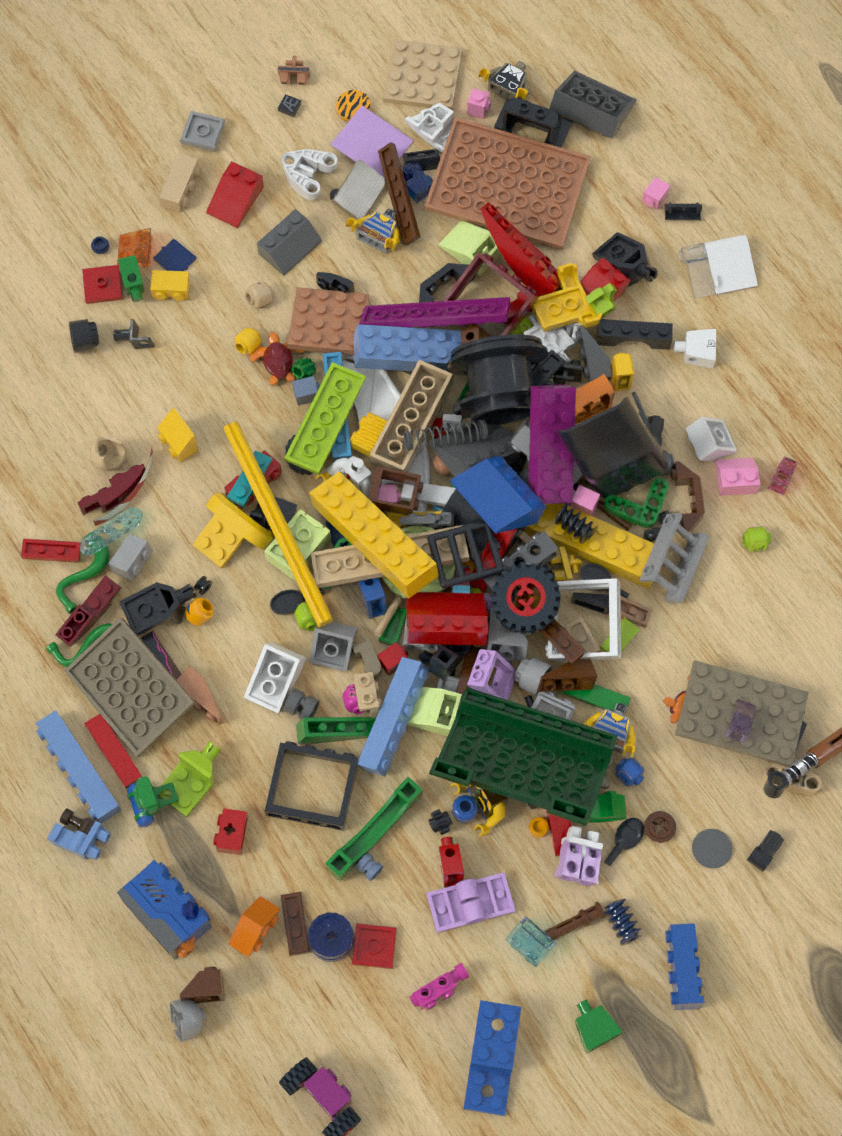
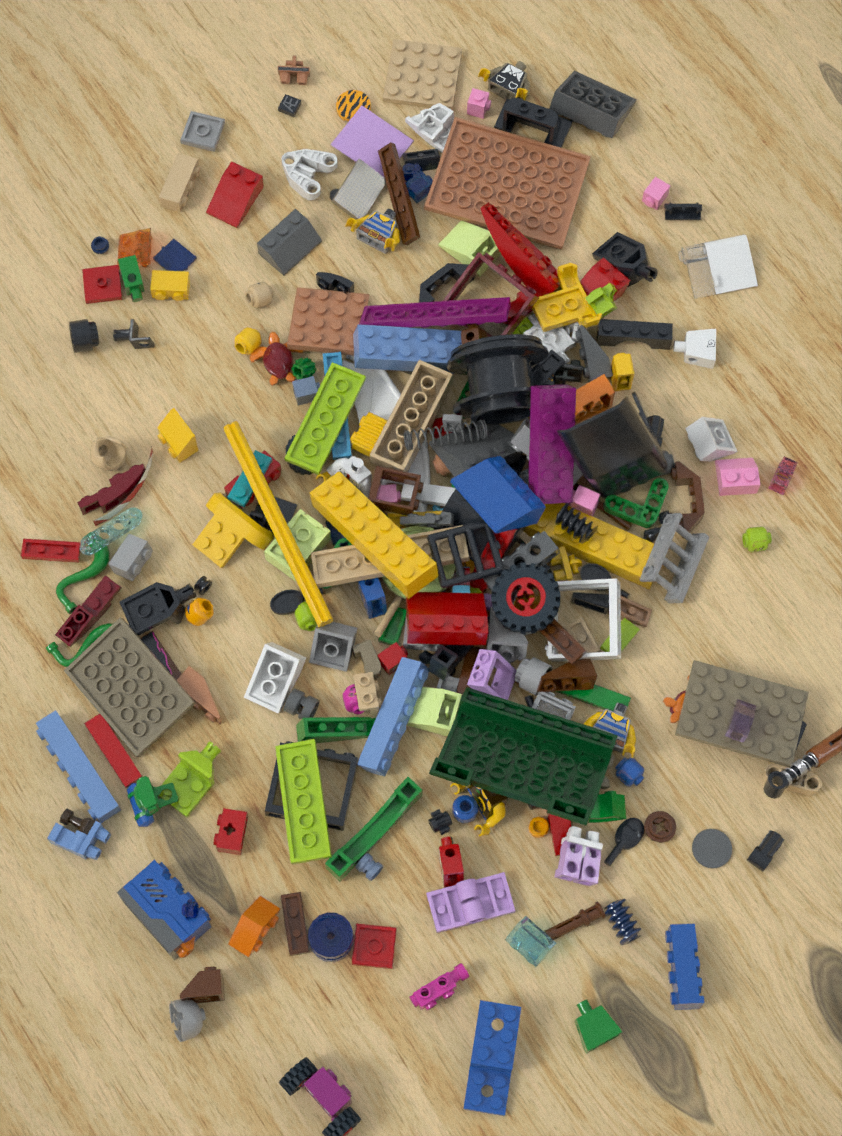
none -> lime plate [275,739,332,865]

